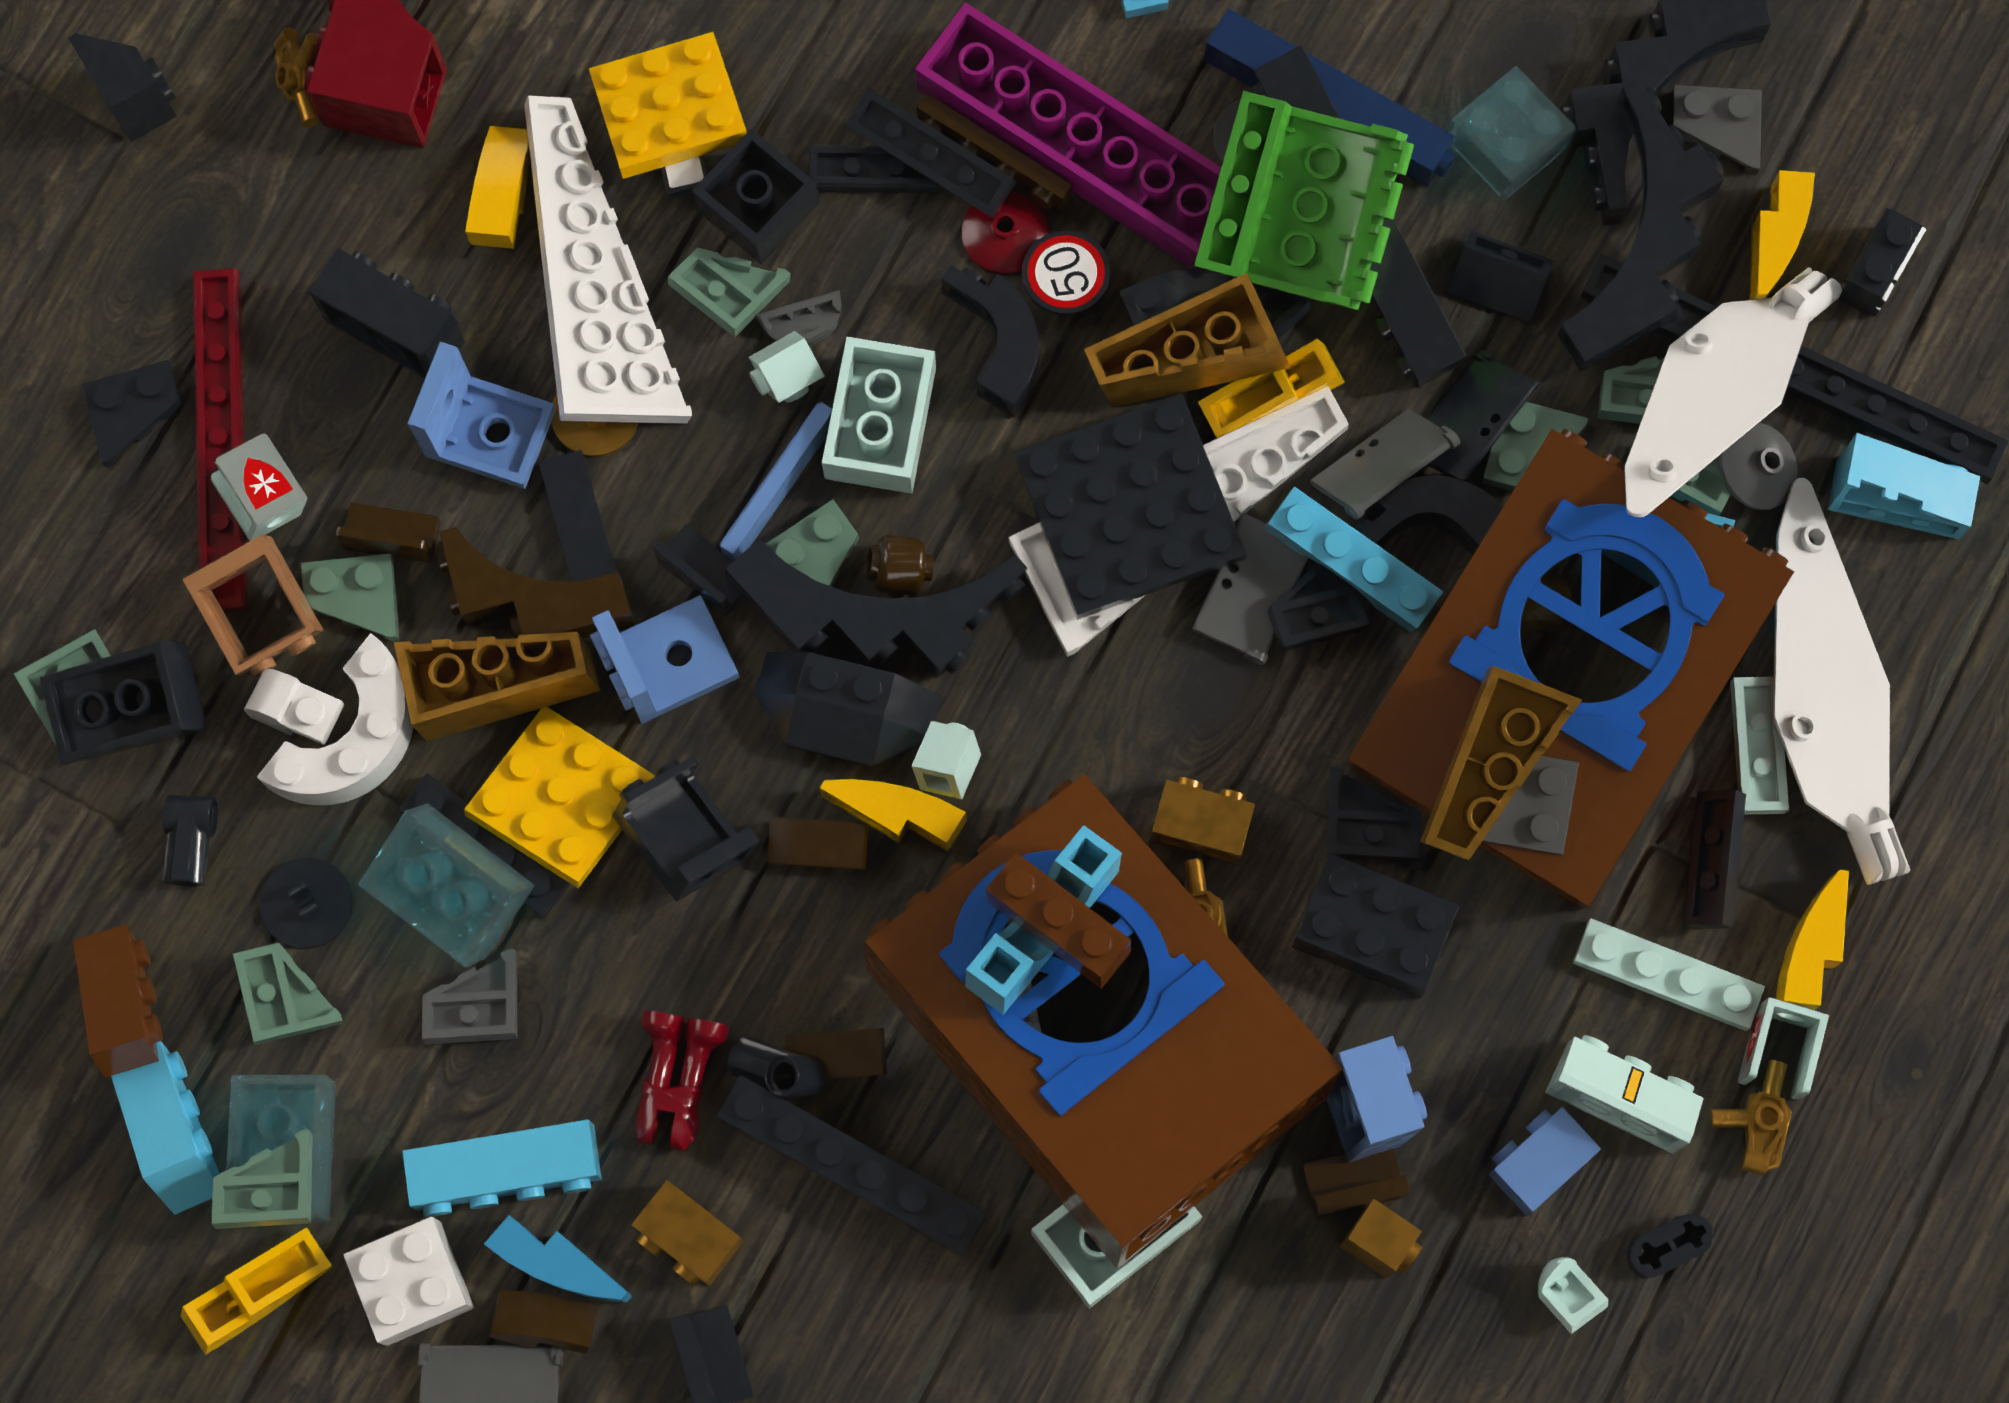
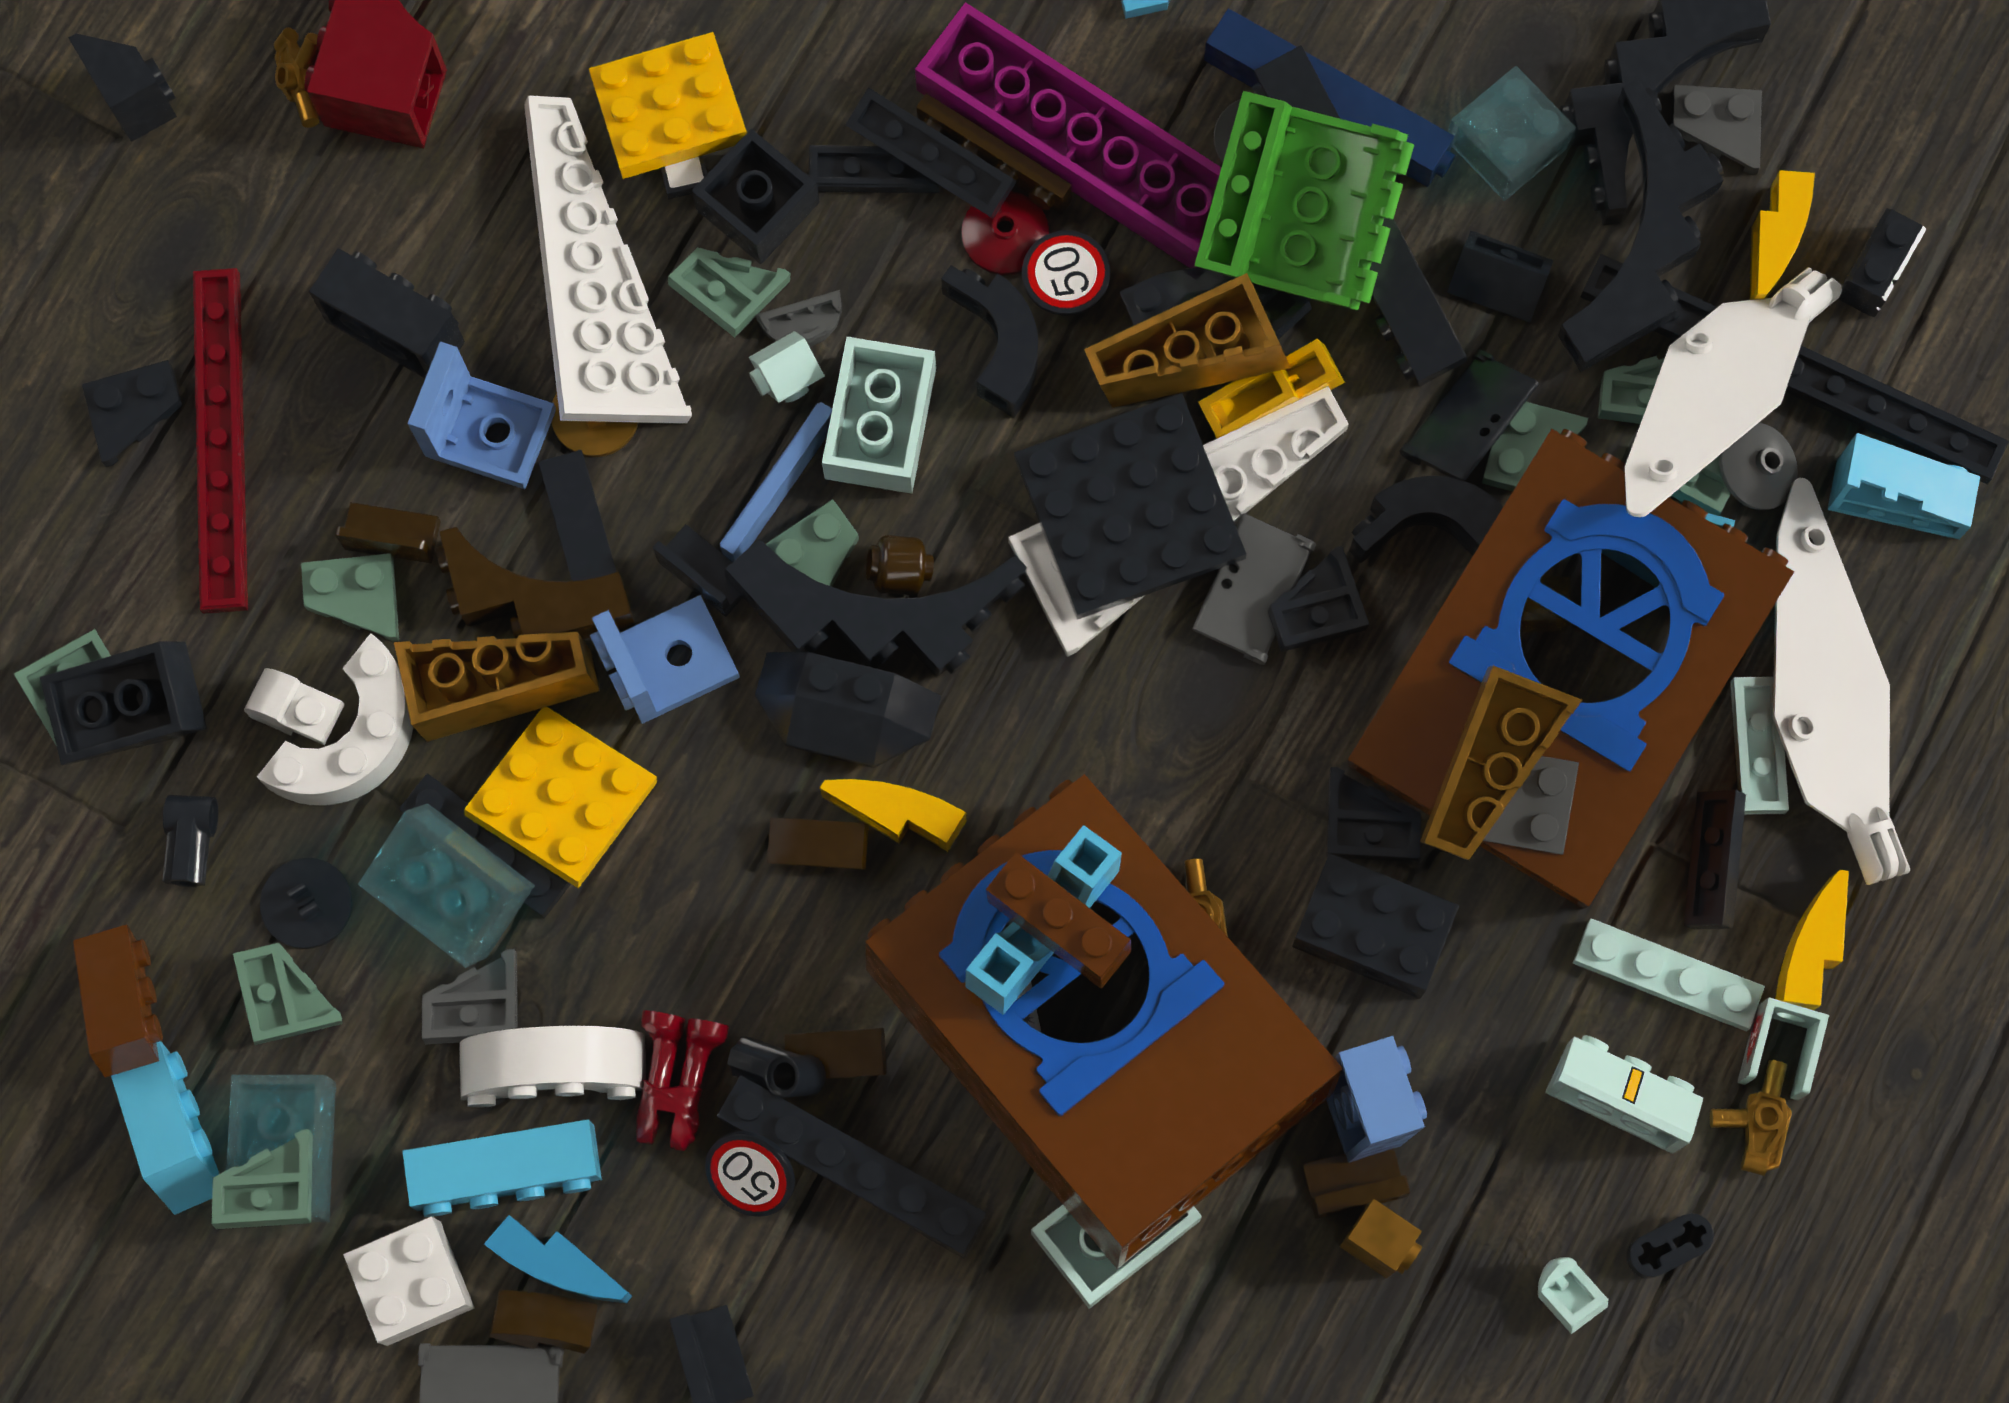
yellow slope [181,1227,332,1355] -> none
medium nougat window [182,535,324,678] -> none
piece [211,433,307,541] -> none
yellow slope [465,126,530,249] -> none
black panel [612,756,759,902] -> none
pearl gold brick [632,1180,744,1286] -> none
light aqua brick [912,721,981,800] -> none
pearl gold brick [1151,777,1255,865] -> none
medium azure arch [1264,487,1443,632] -> none
dark grey door [1310,408,1460,520] -> none
medium blue brick [1488,1107,1601,1216] -> none
none -> white brick [460,1026,646,1107]
none -> piece [705,1131,795,1217]

